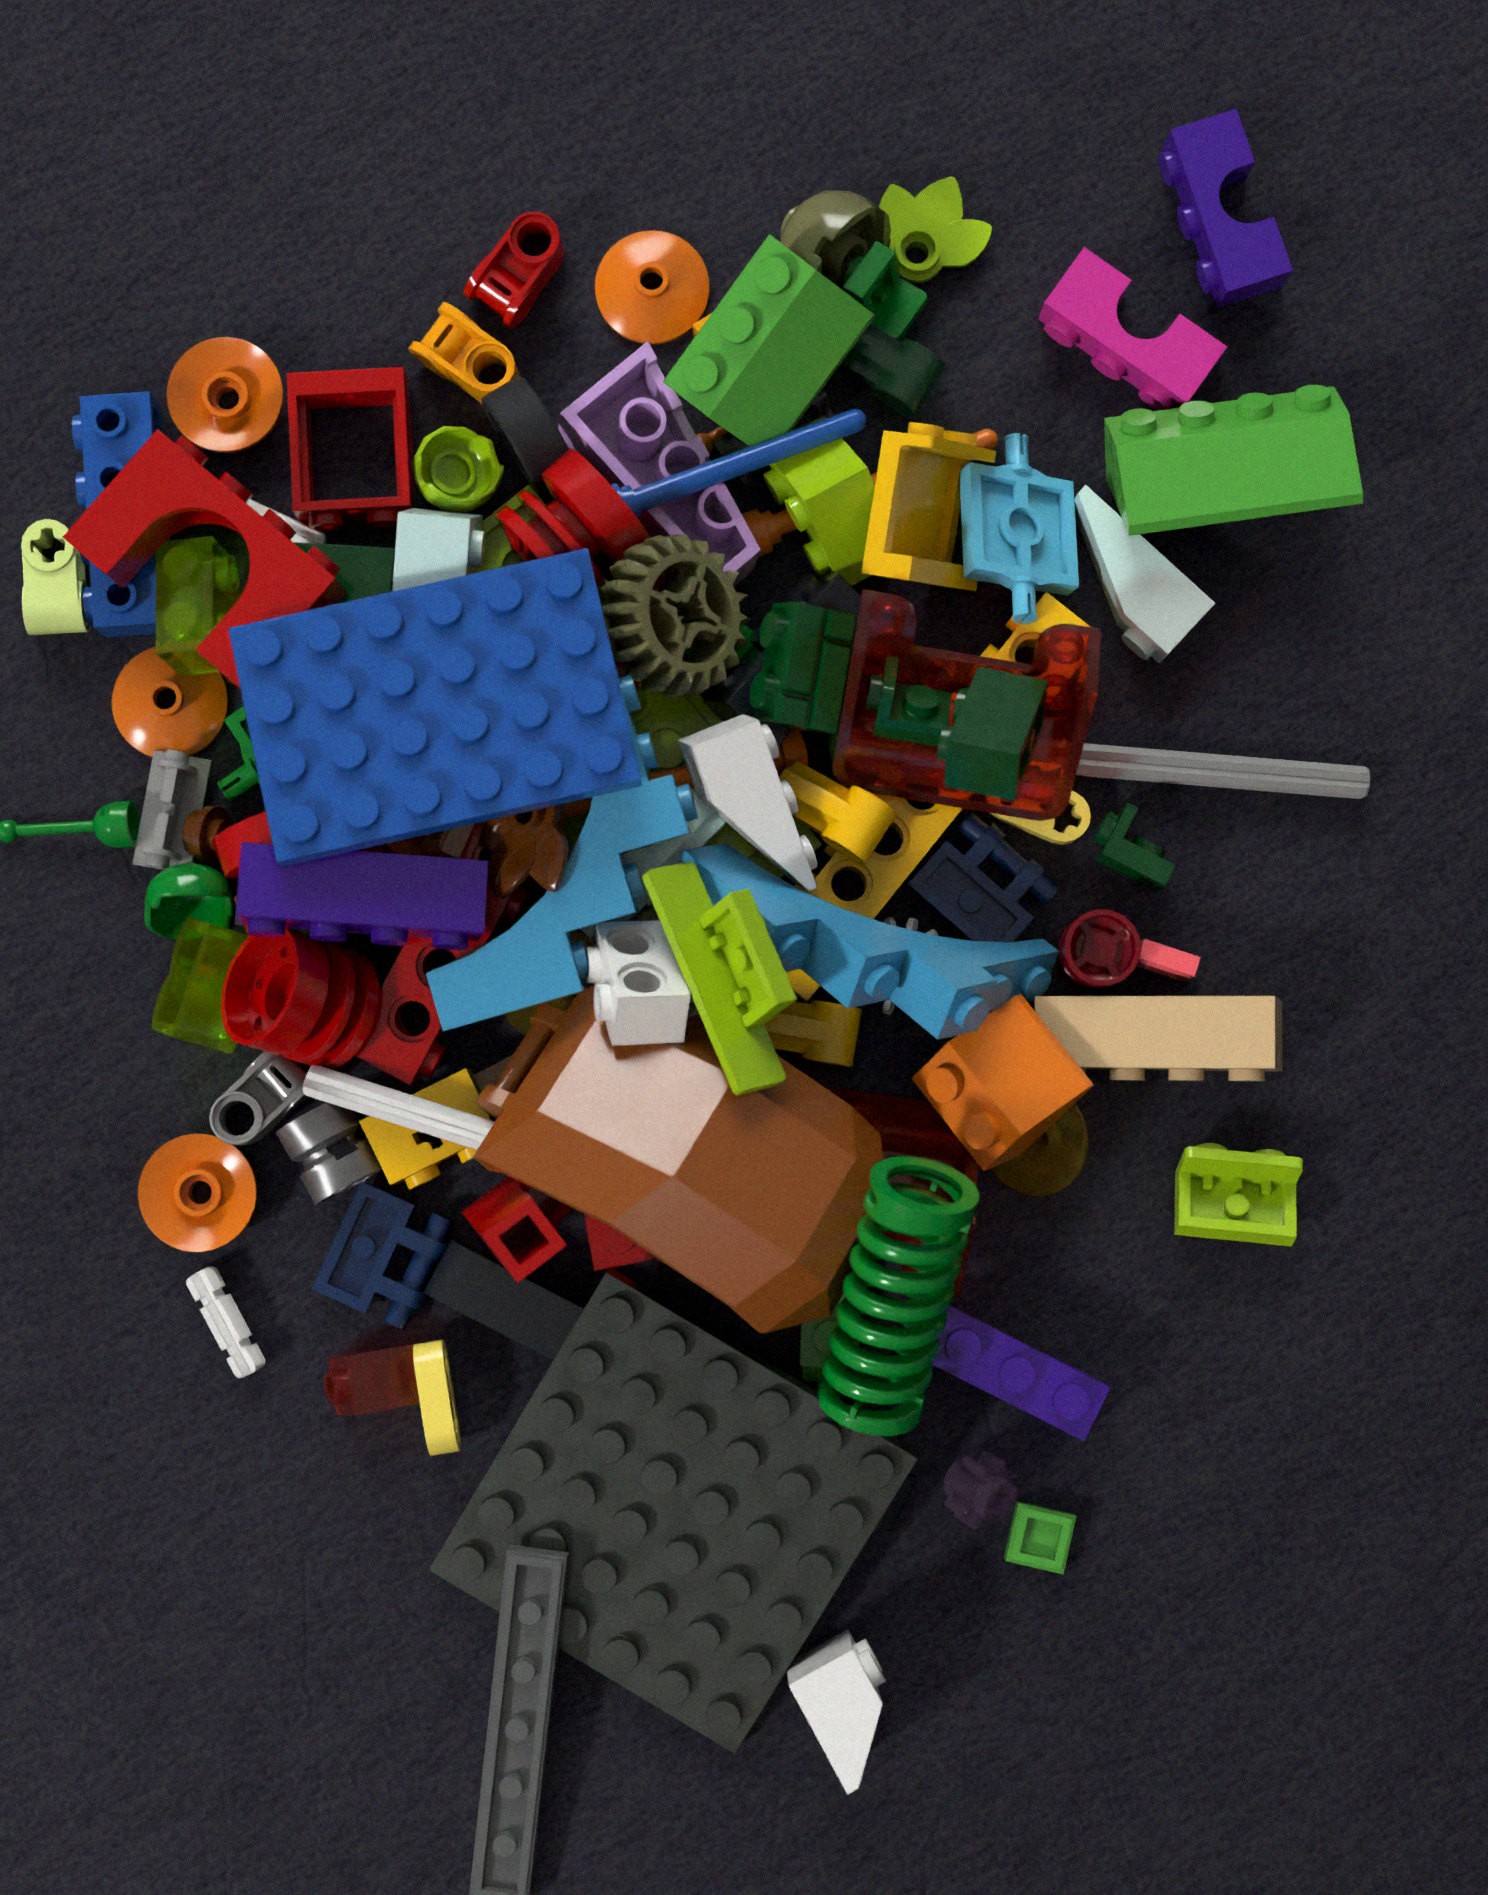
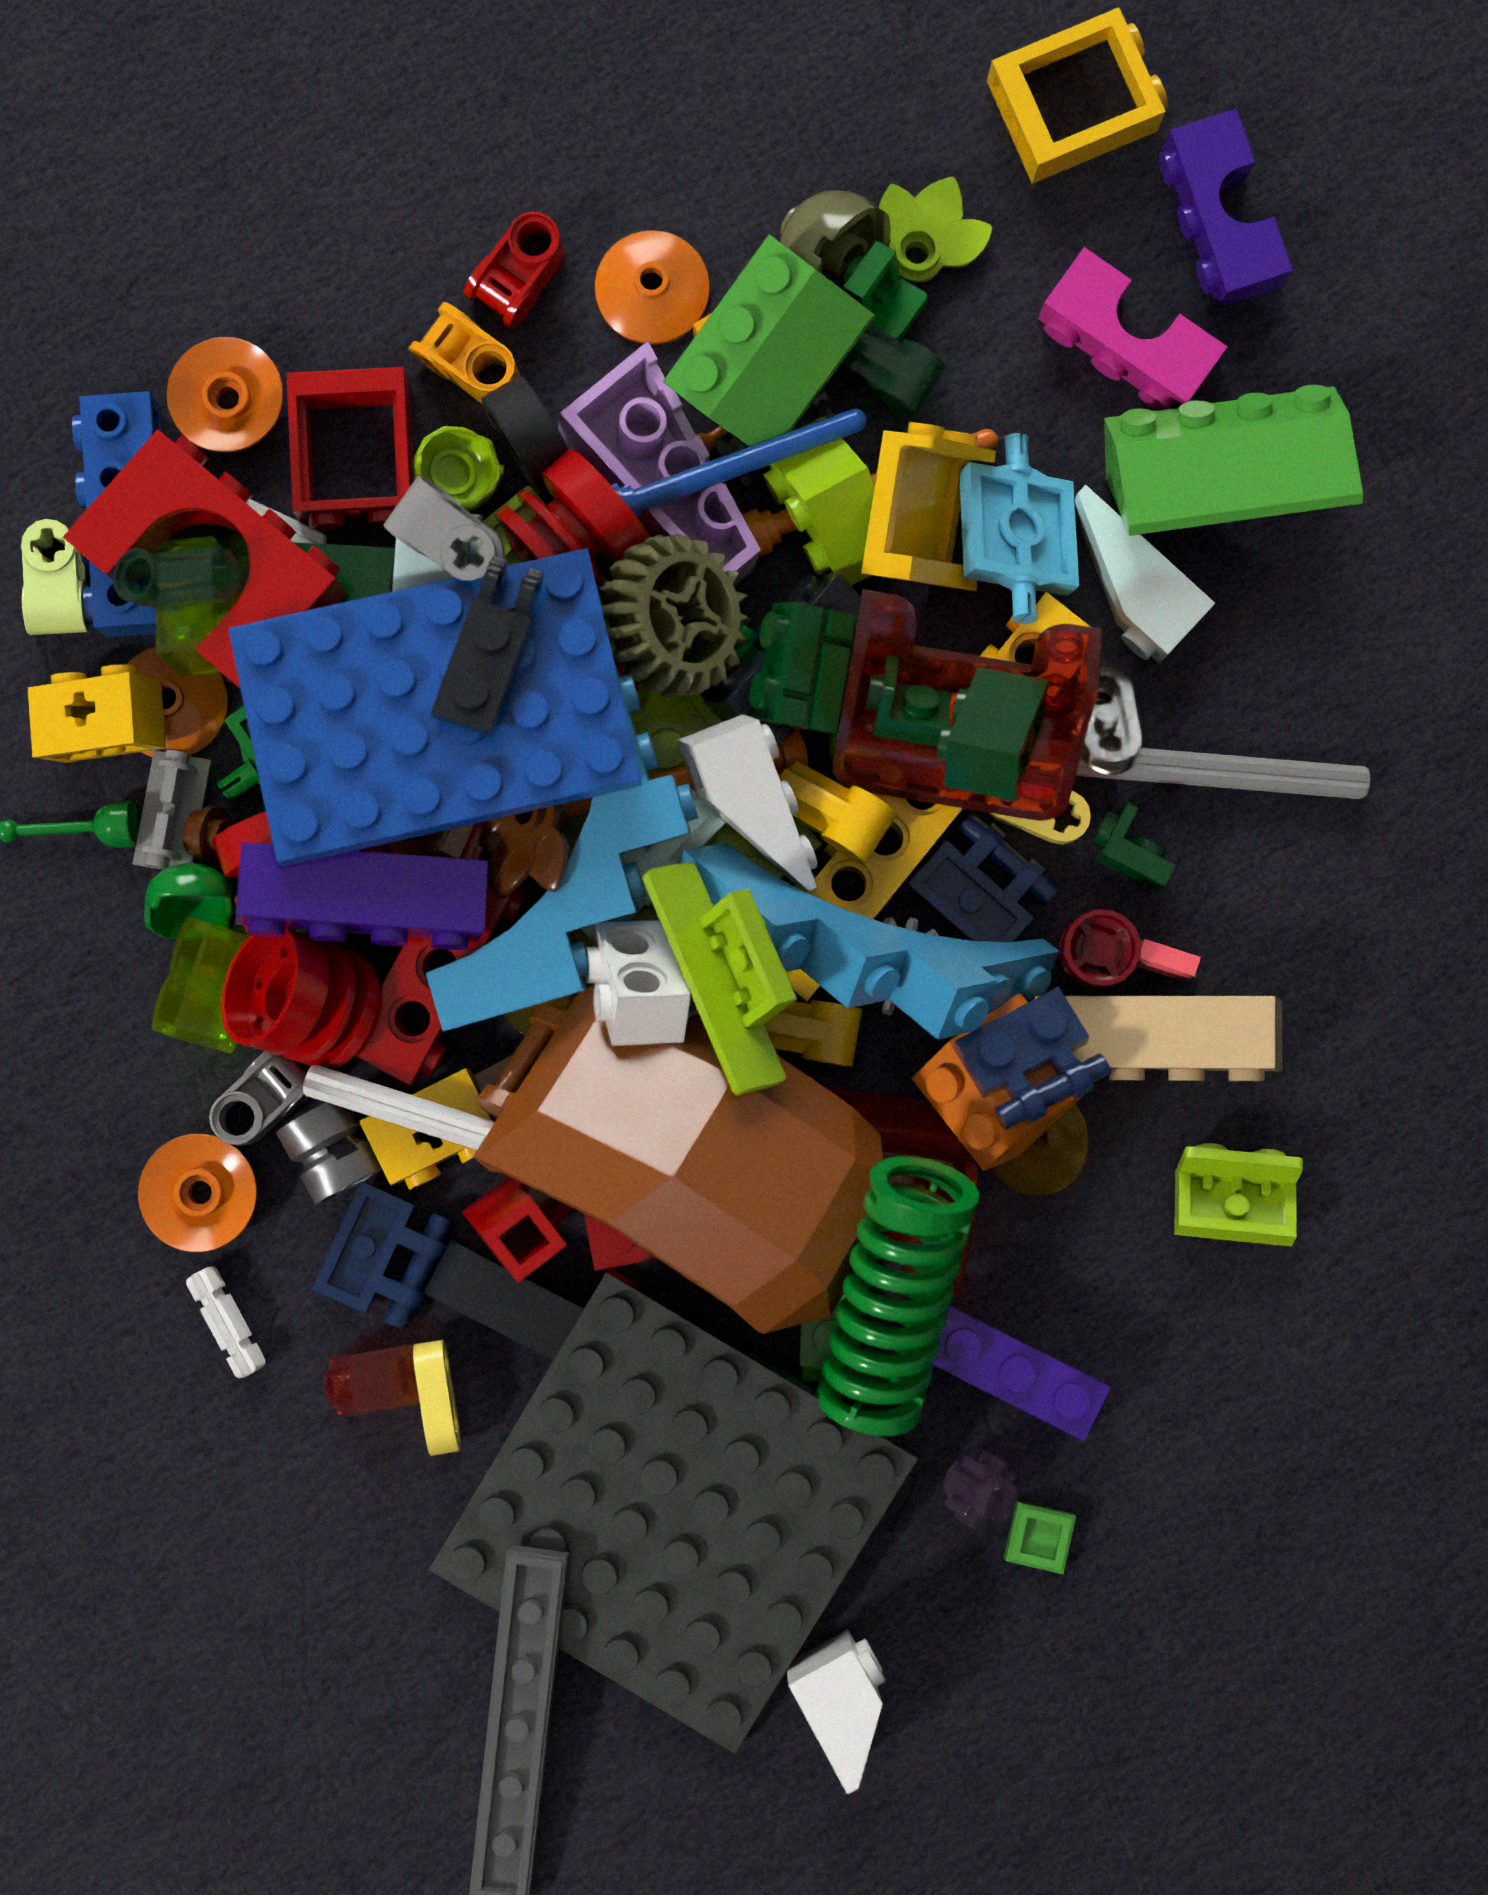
none -> yellow brick [28,664,166,763]
none -> clear green piece [113,546,241,614]
none -> light grey piece [383,475,504,581]
none -> black hinge [431,555,544,737]
none -> dark blue plate [953,987,1111,1130]
none -> yellow window [987,7,1168,184]
none -> clear smoke plate [1071,666,1142,775]

